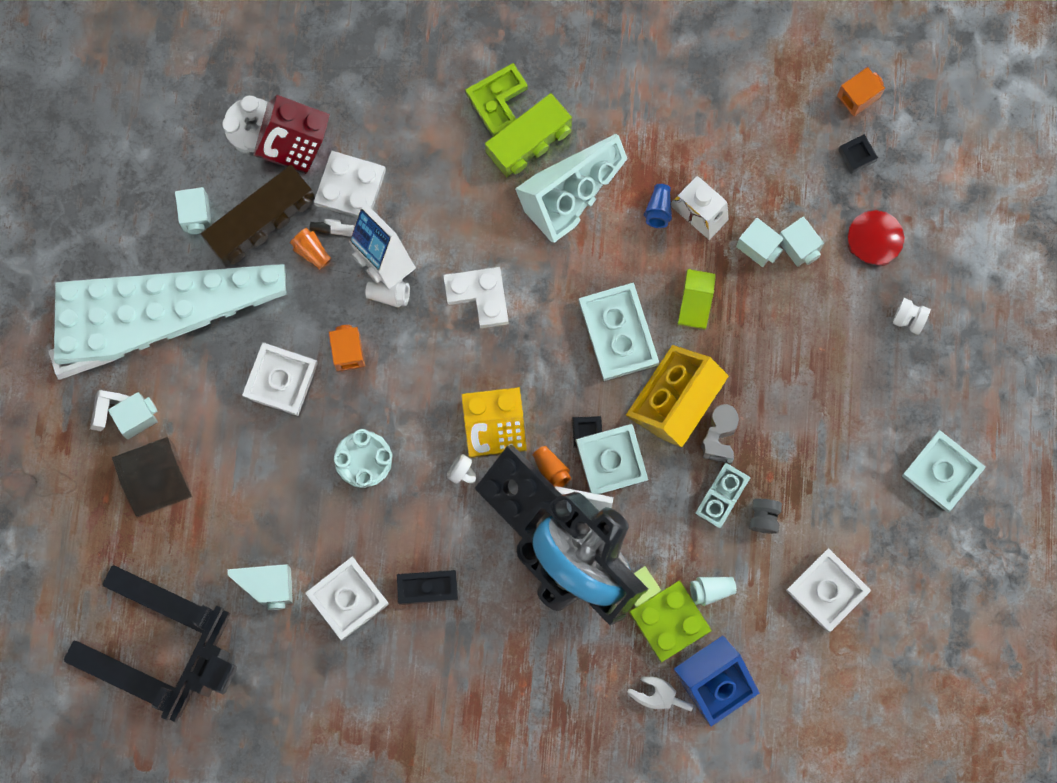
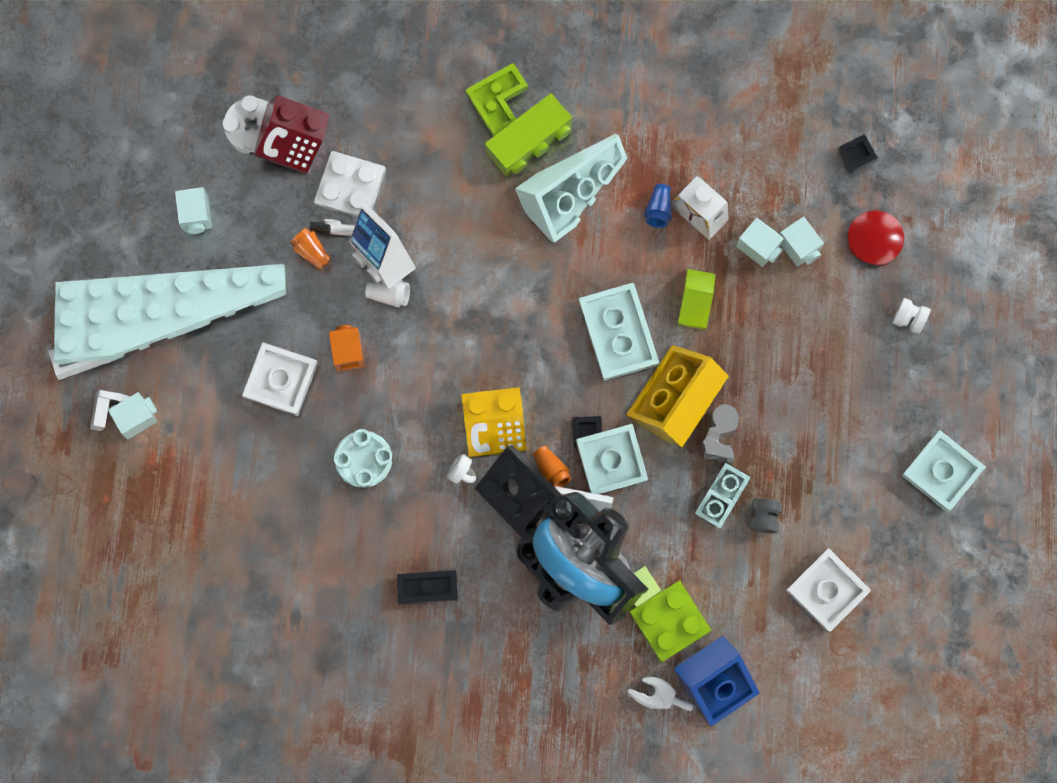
black piece [64,565,237,723] -> none
clear smoke slope [112,437,192,517] -> none
dark brown brick [200,165,315,267] -> none
light aqua slope [227,564,293,610] -> none
white plate [305,556,389,641] -> none
white plate [444,267,509,328] -> none
light aqua cone [690,577,736,606] -> none
orange brick [837,67,885,117] -> none

